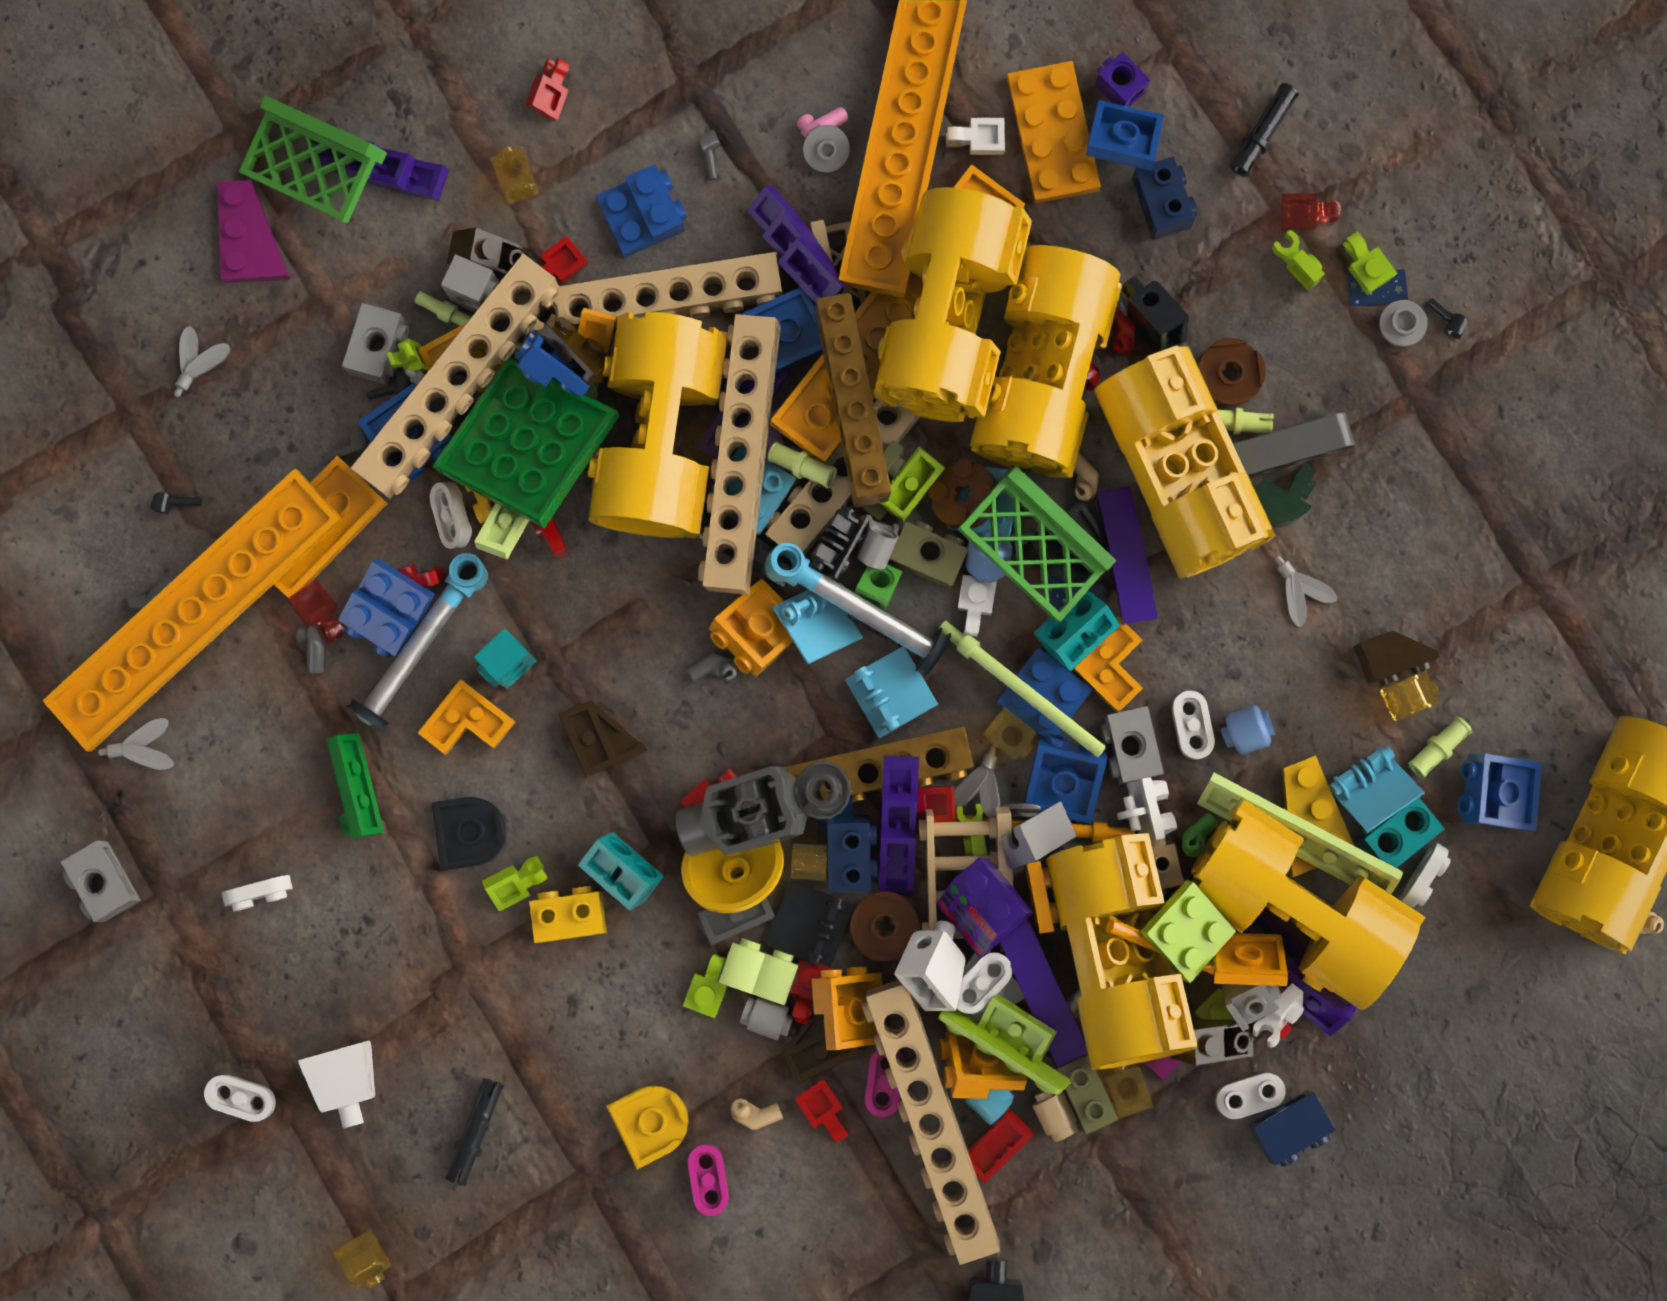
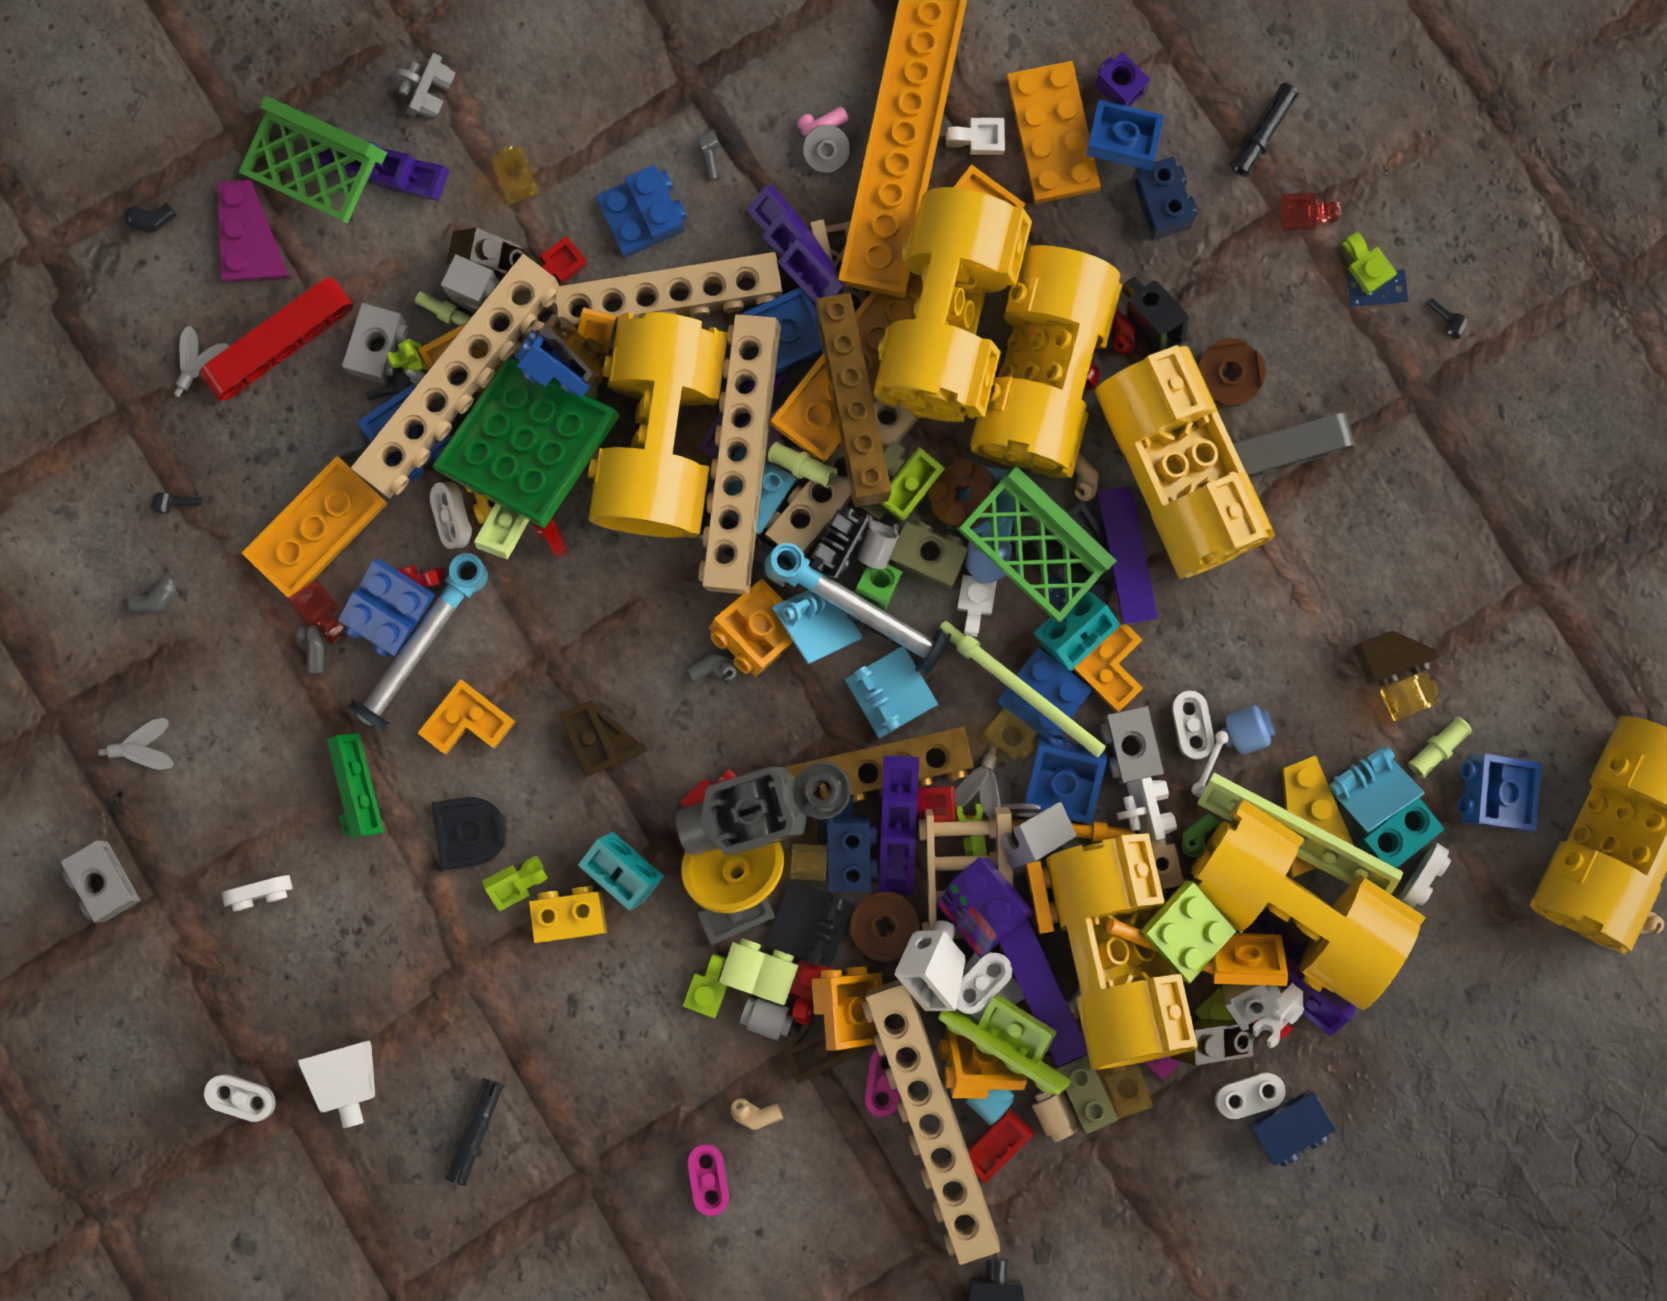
light orange plate [42,469,343,752] -> none
clear yellow brick [333,1229,392,1289] -> none
teal brick [474,628,537,689] -> none
plate [525,58,569,121] -> none
yellow tile [606,1085,689,1169] -> none
red plate [795,1079,849,1143] -> none
yellowish green pin [1217,407,1274,435] -> none
clear green brick [1255,463,1317,528] -> none
lime plate [1272,230,1325,292] -> none
light grey piece [1275,555,1337,627] -> none
light grey piece [1379,300,1427,347] -> none
none -> black arm [124,202,177,233]
none -> red beam [199,277,354,402]
none -> light grey hips [395,53,455,119]
none -> white hinge [1191,731,1229,797]

